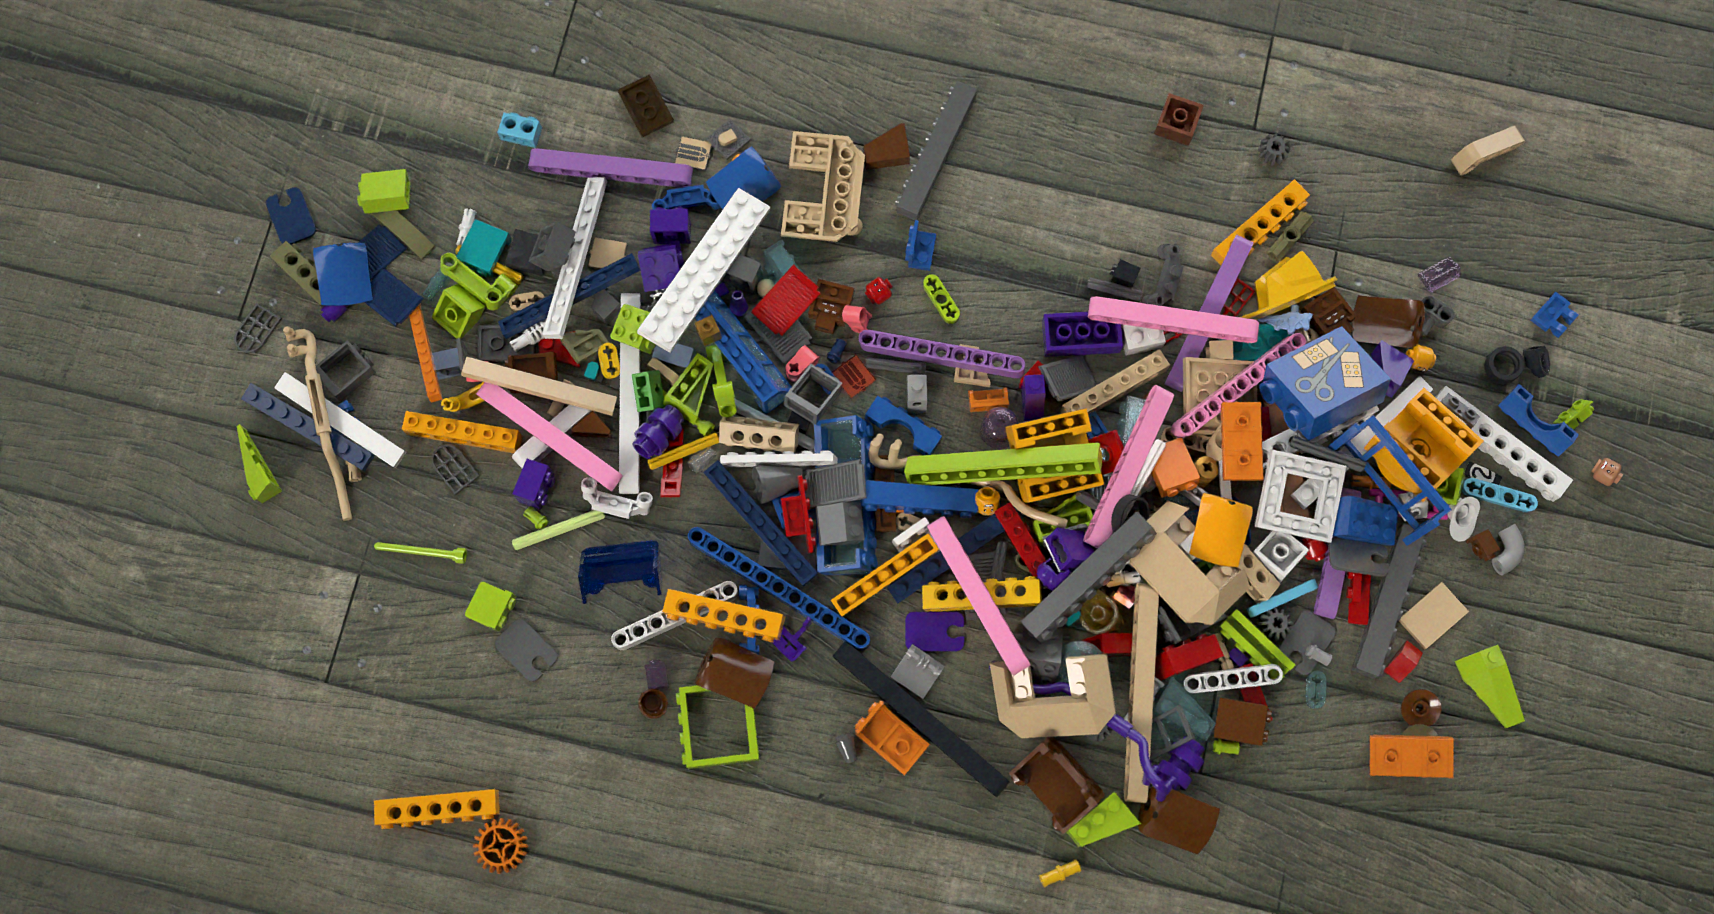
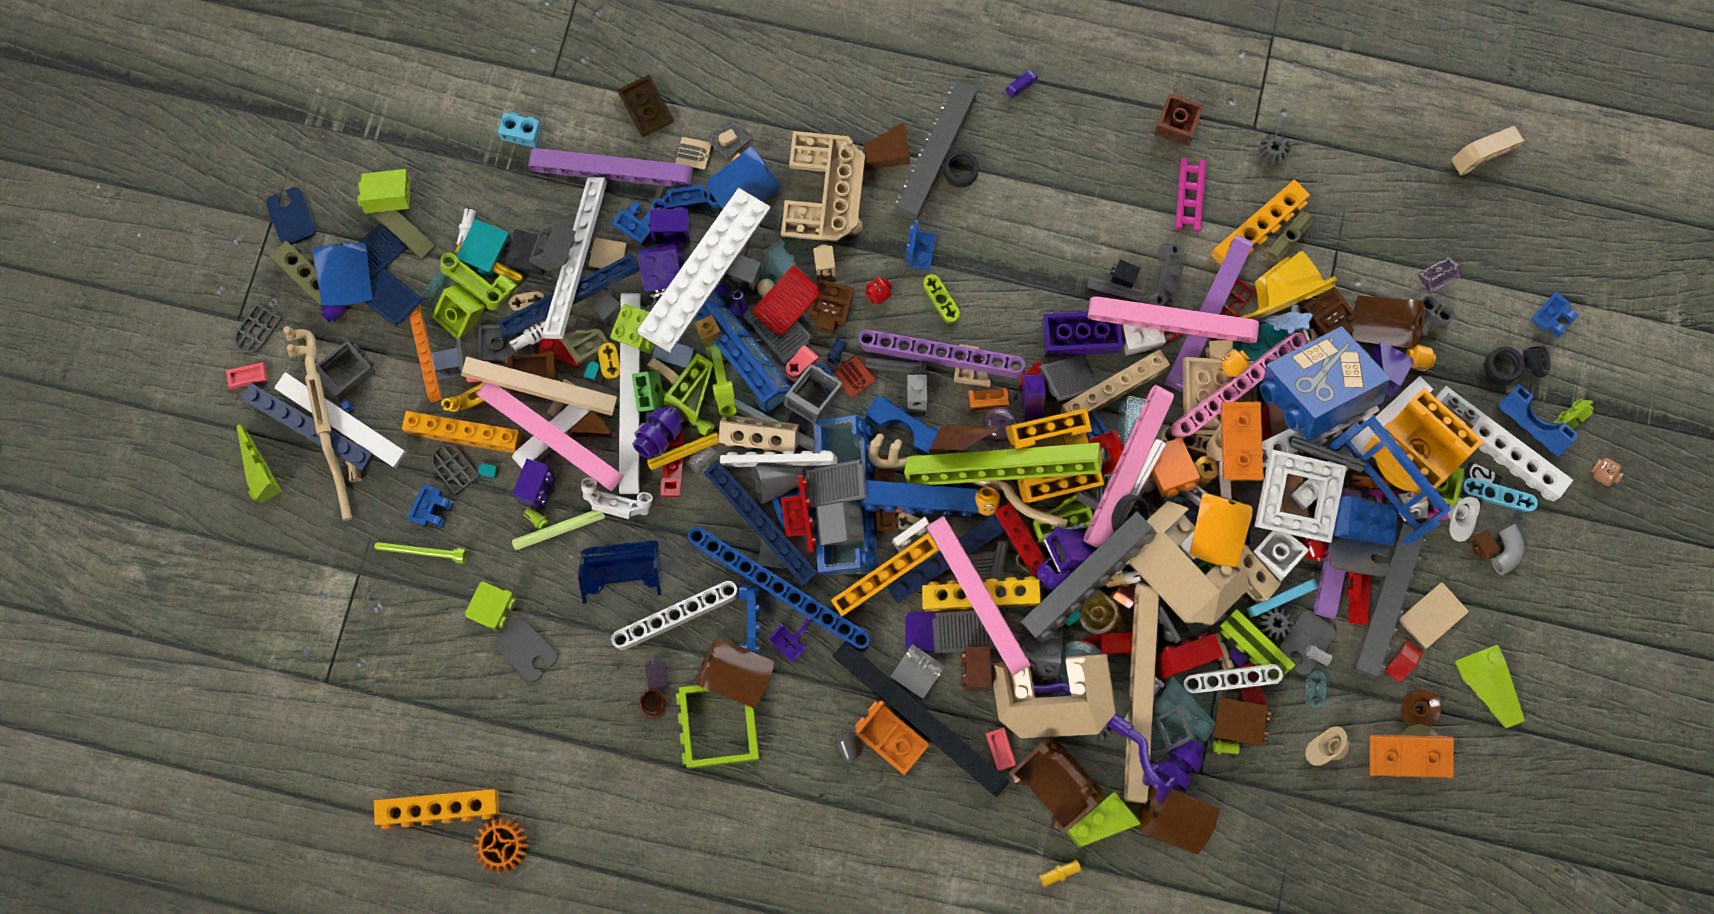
light orange brick [662,589,785,642] -> none
coral piece [842,305,872,333] -> none
none -> coral tile [226,362,268,390]
none -> blue plate [407,484,454,528]
none -> teal piece [478,464,498,478]
none -> blue plate [612,201,651,245]
none -> tan brick [813,245,836,281]
none -> reddish brown piece [928,424,1001,455]
none -> dark grey window [932,610,997,654]
none -> black tyre [944,150,979,188]
none -> copper brick [960,647,992,692]
none -> coral tile [985,728,1017,771]
none -> dark purple beam [1005,70,1038,98]
none -> dark pink bar [1175,158,1206,232]
none -> light orange head [1220,349,1250,378]
none -> tan piece [1305,726,1350,766]

